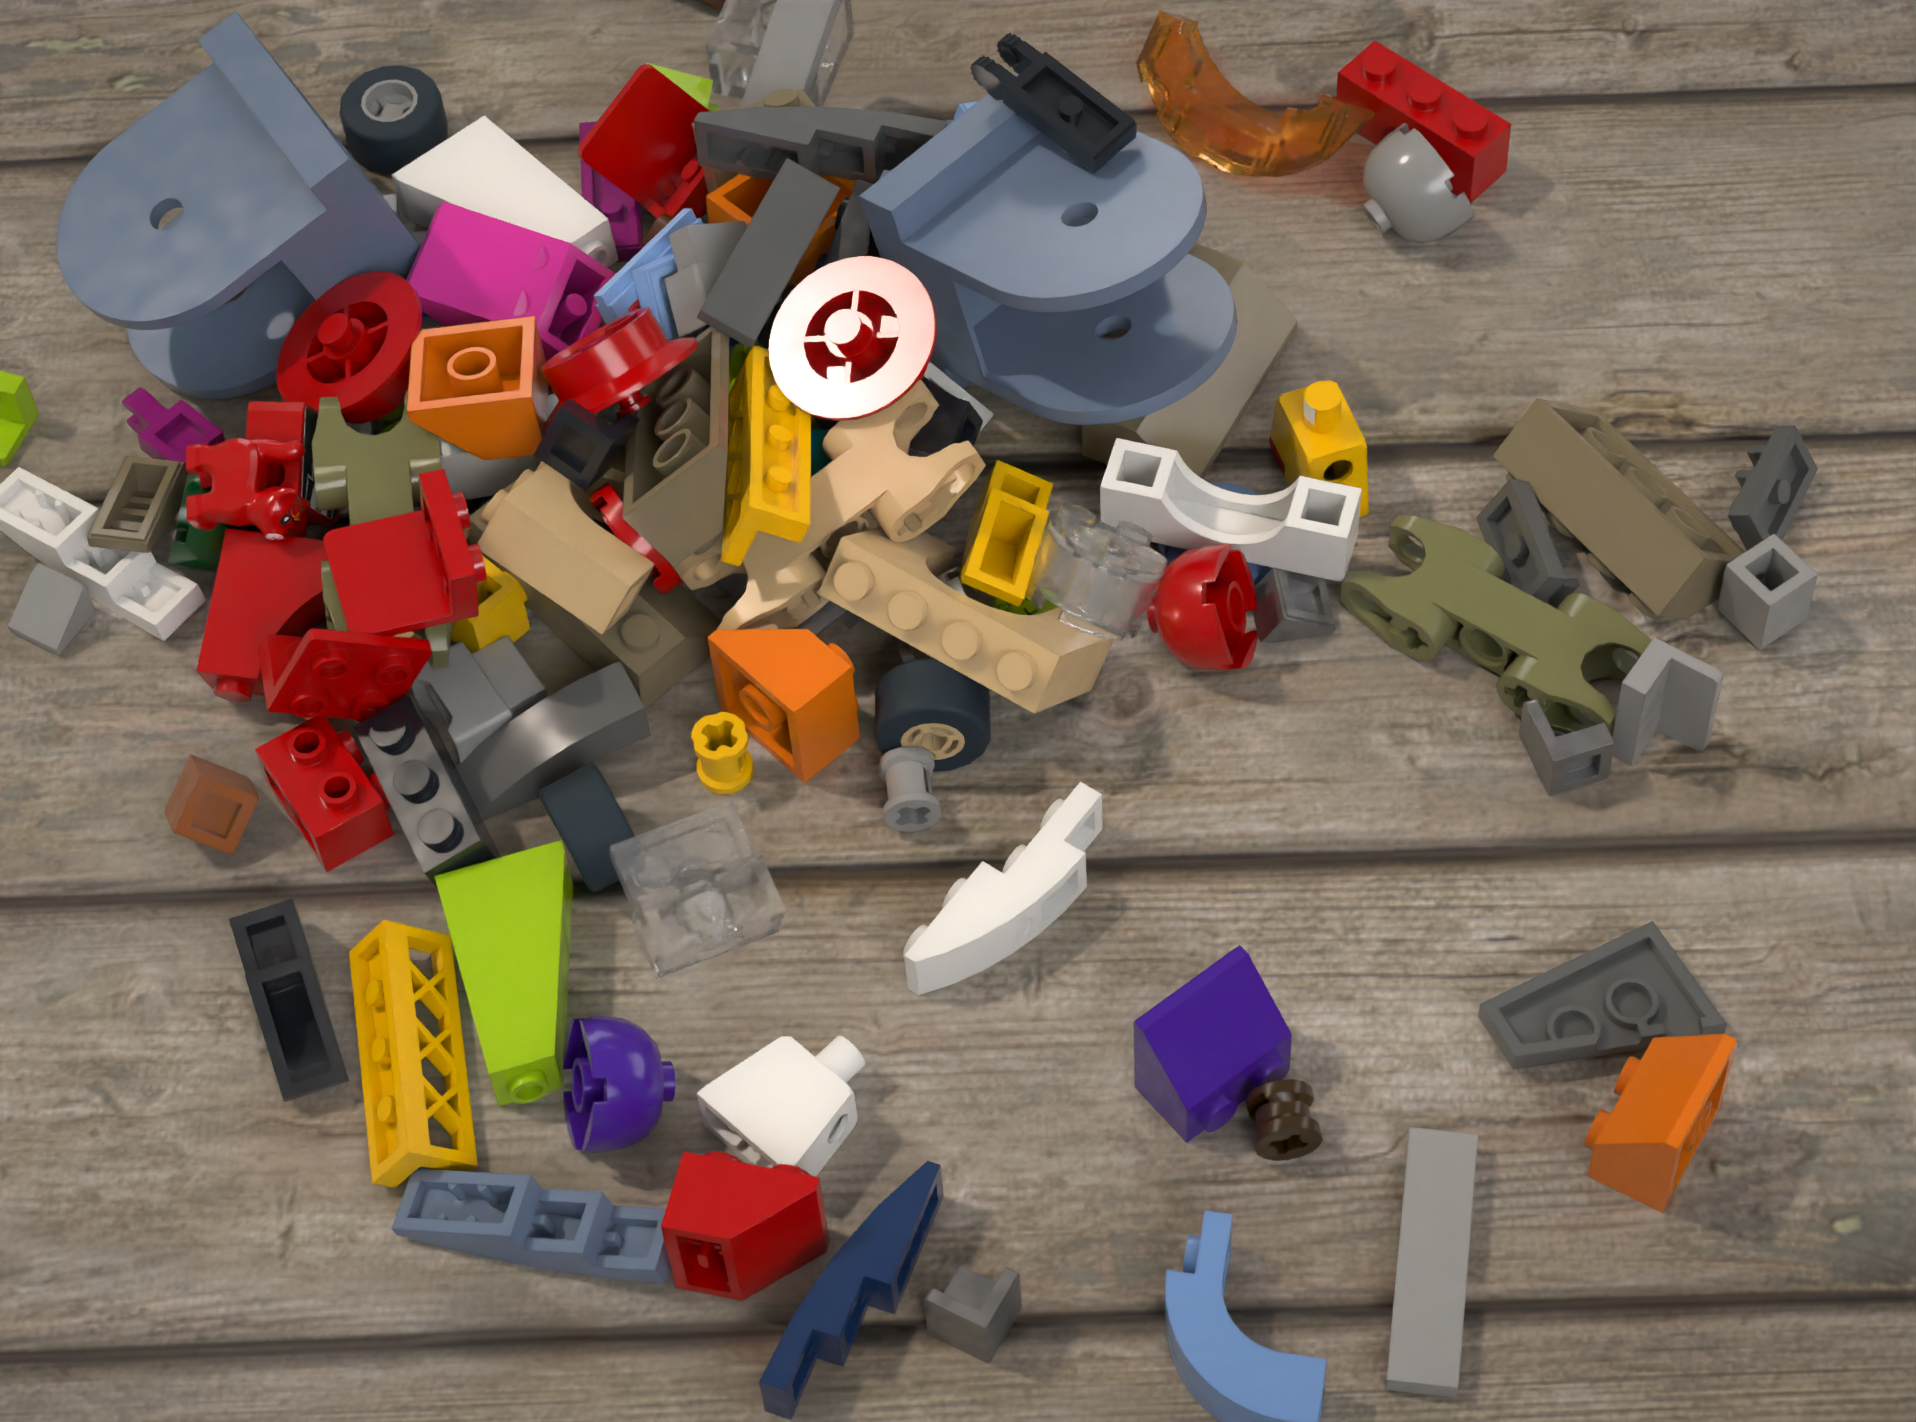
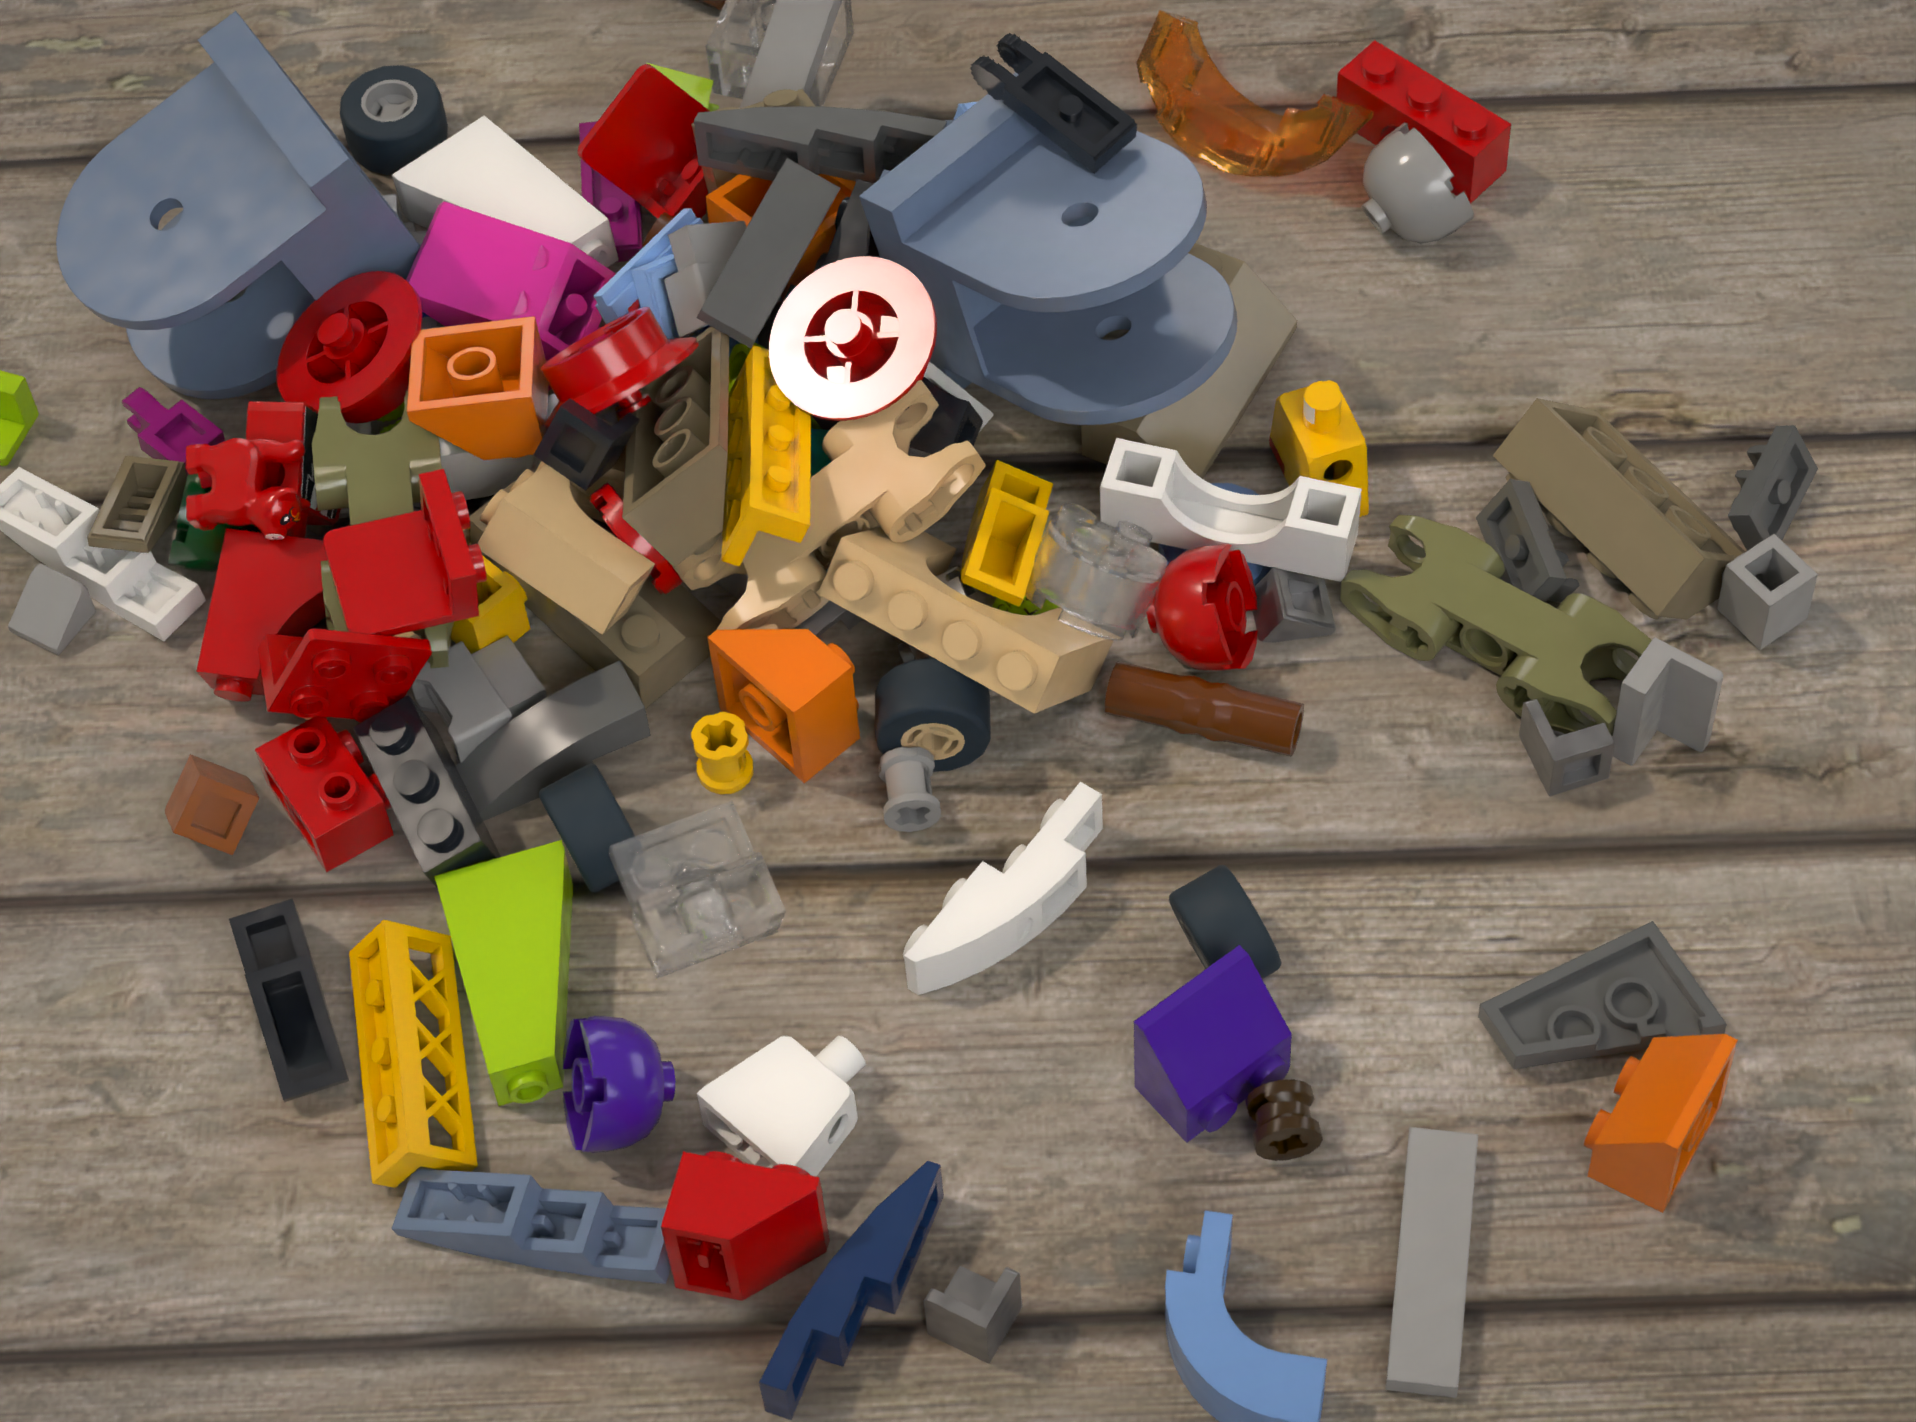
none -> reddish brown axle [1105,661,1304,757]
none -> black wheel [1169,865,1282,979]

